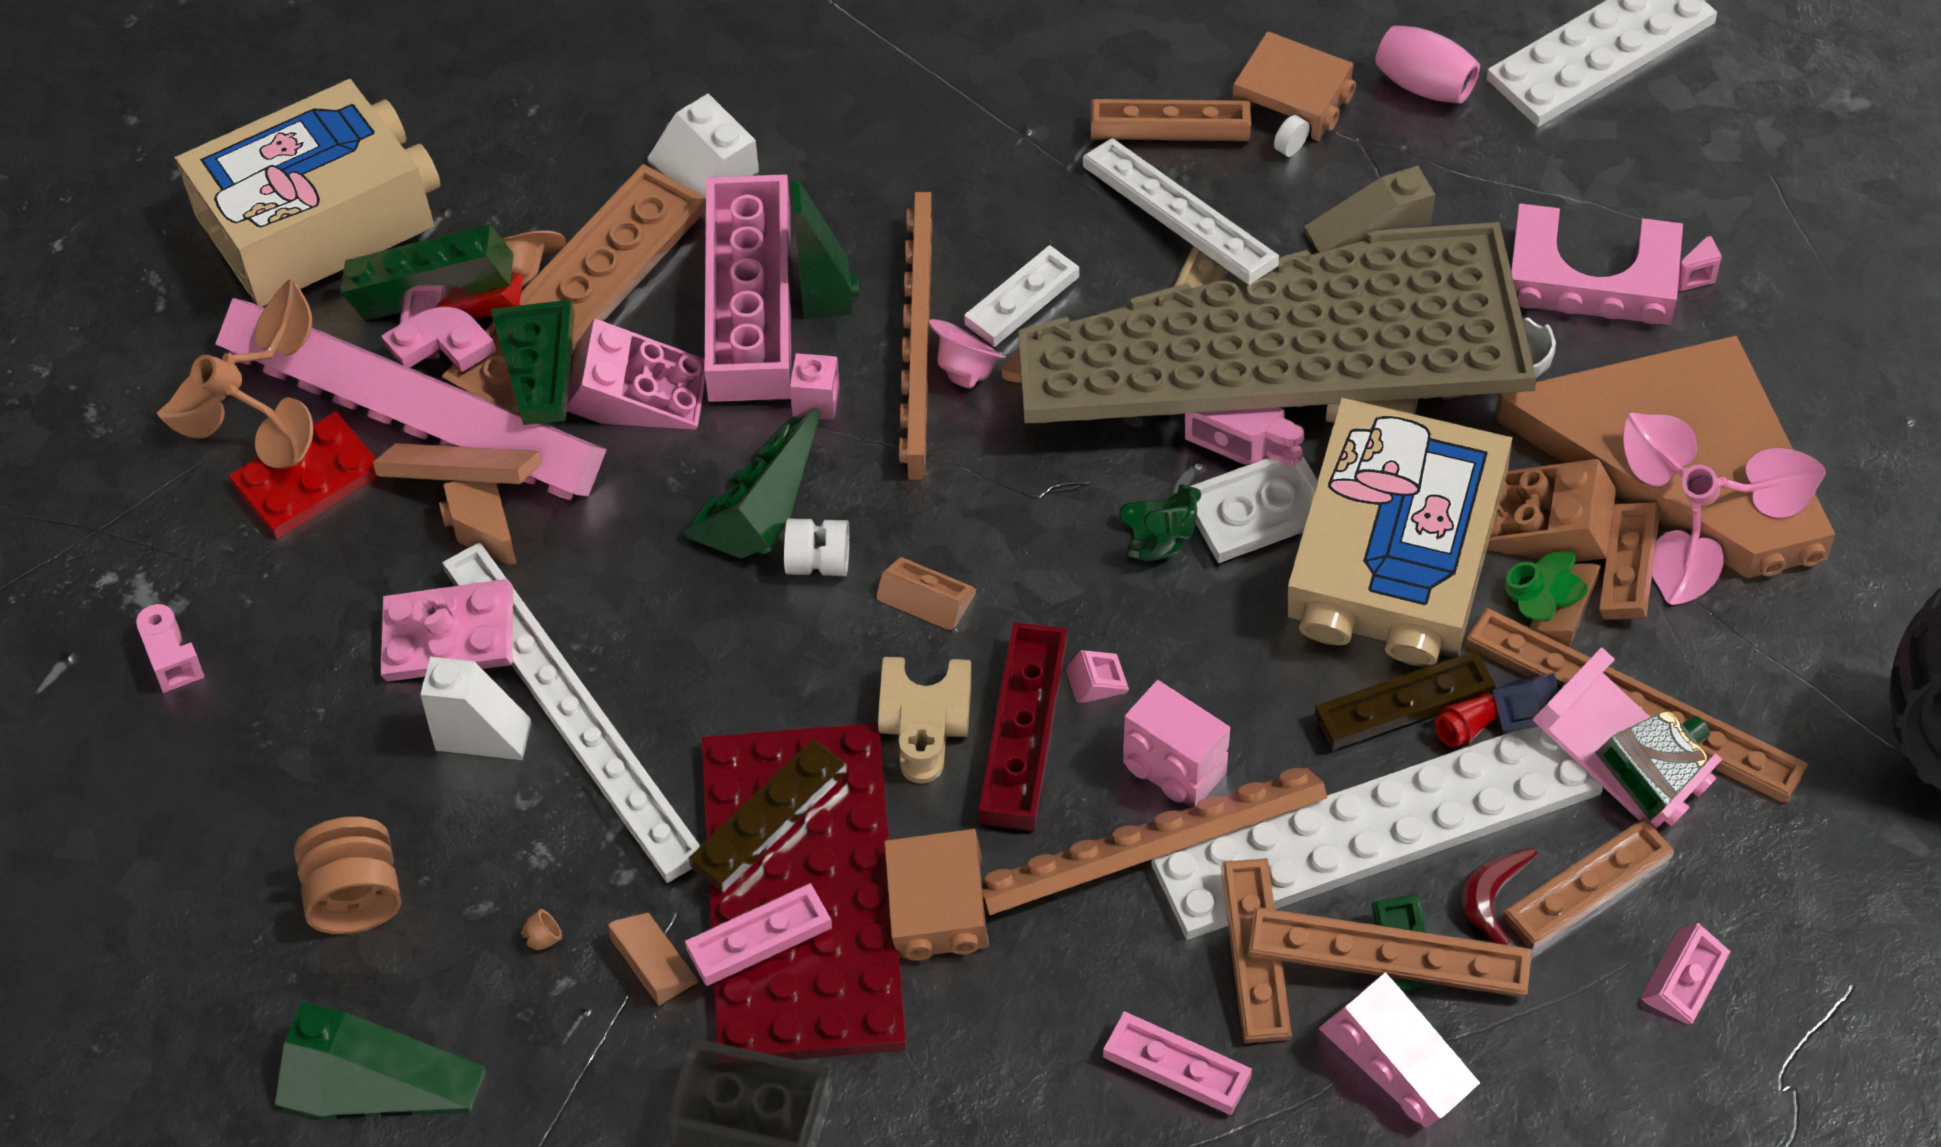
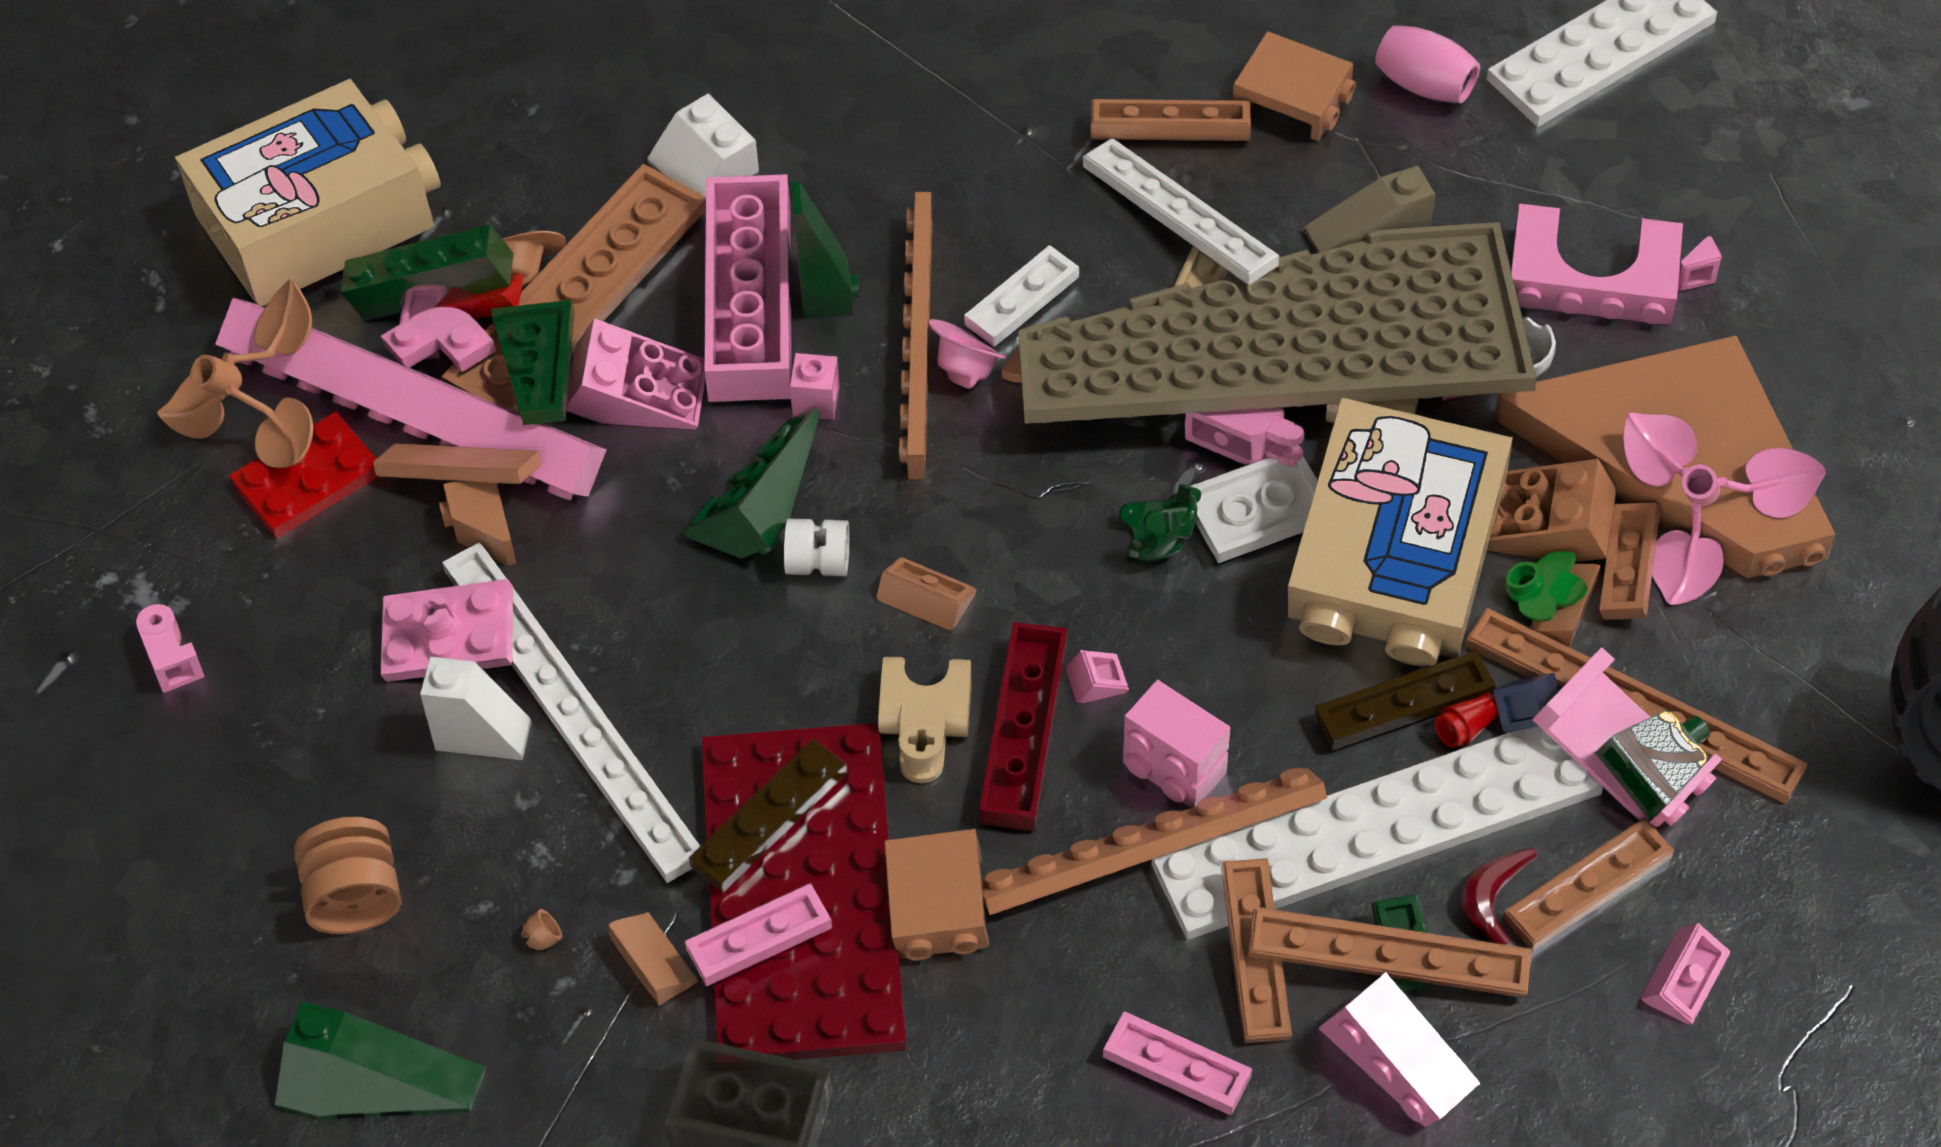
white tile [1274,115,1310,157] -> none

